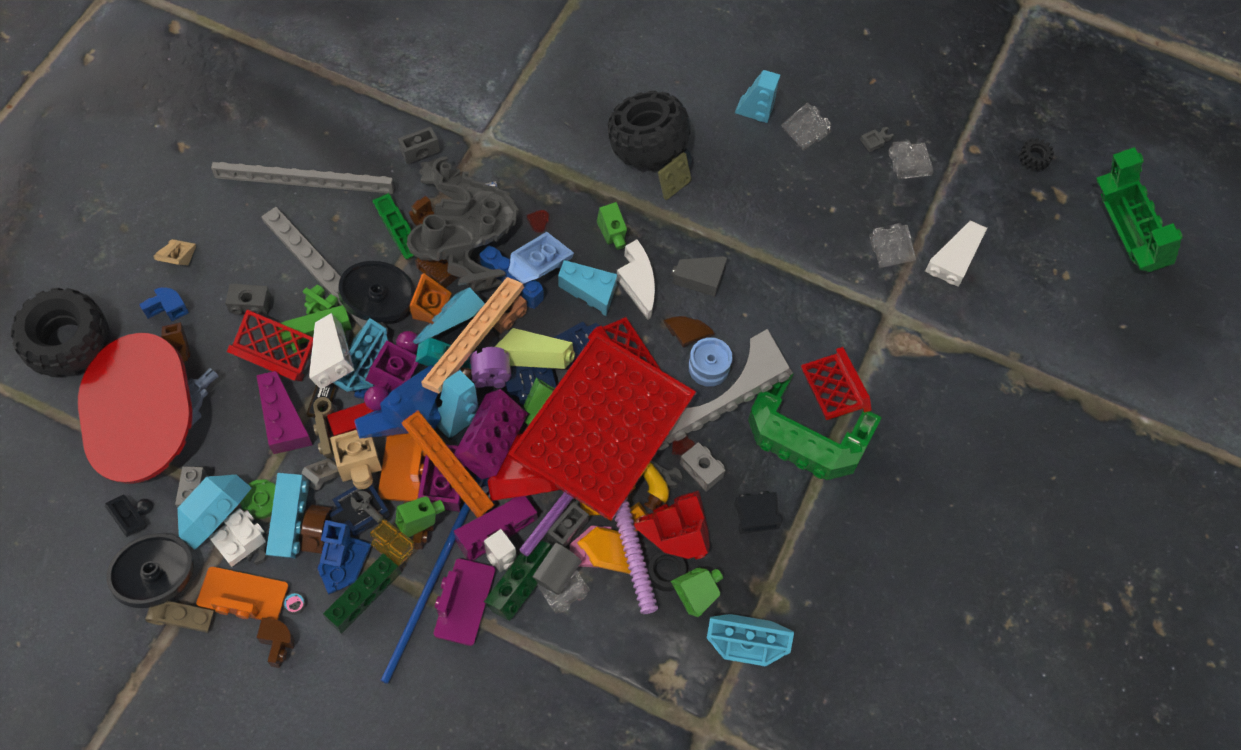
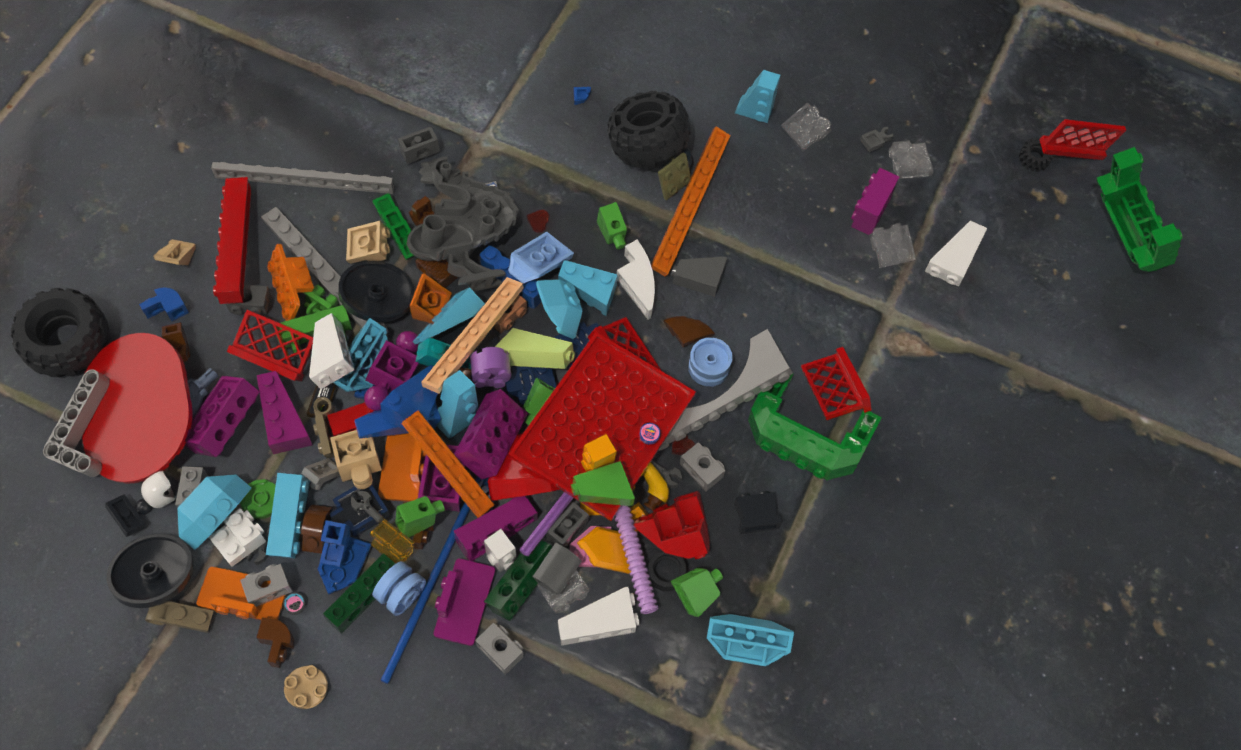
none -> light grey beam [43,370,110,477]
none -> white helmet [141,471,176,508]
none -> magenta brick [185,376,260,457]
none -> red brick [213,177,251,304]
none -> light grey brick [240,564,293,607]
none -> orange bracket [267,244,314,321]
none -> tan dish [284,665,328,709]
none -> tan plate [346,221,390,264]
none -> light blue wheel [372,561,426,616]
none -> light grey brick [475,623,524,675]
none -> medium azure wedge [536,280,583,339]
none -> white slope [558,587,639,646]
none -> bright green slope [571,461,635,506]
none -> blue tile [574,87,591,105]
none -> light orange brick [581,434,616,472]
none -> tile [639,423,660,444]
none -> orange plate [651,126,731,277]
none -> magenta brick [851,168,900,236]
none -> red fence [1039,119,1126,160]

